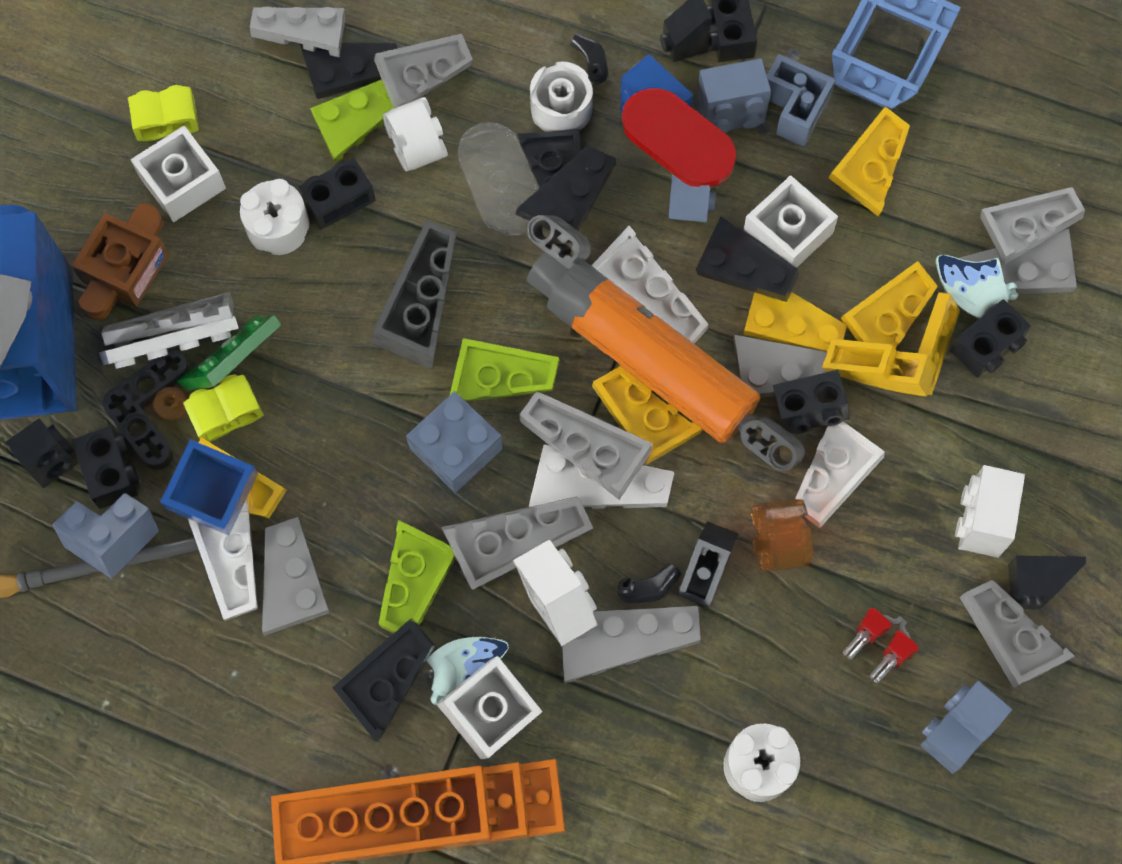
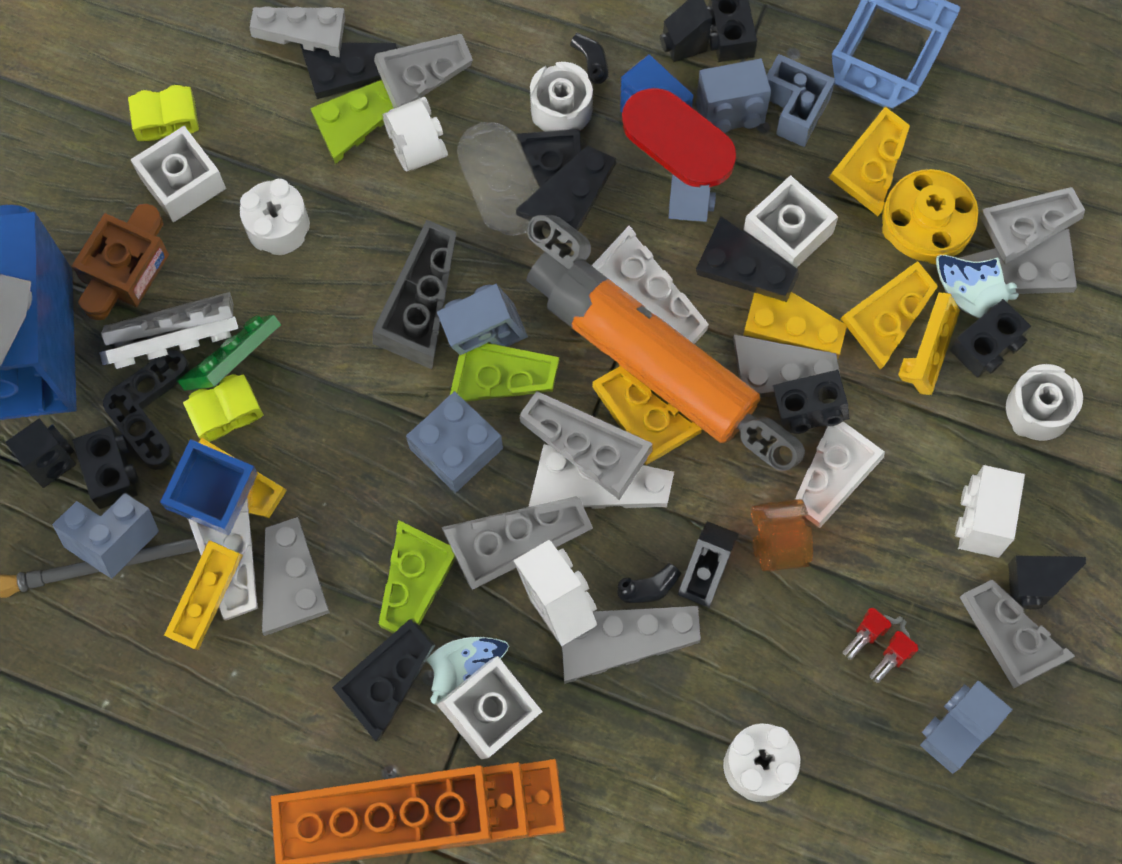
clear orange plate [154,387,187,420] -> none
black brick [298,157,376,230] -> none
yellow slope [822,339,936,397] -> none
none -> yellow hinge [164,540,243,650]
none -> sand blue brick [437,284,528,355]
none -> yellow piece [882,169,978,265]
none -> white brick [1006,364,1083,441]

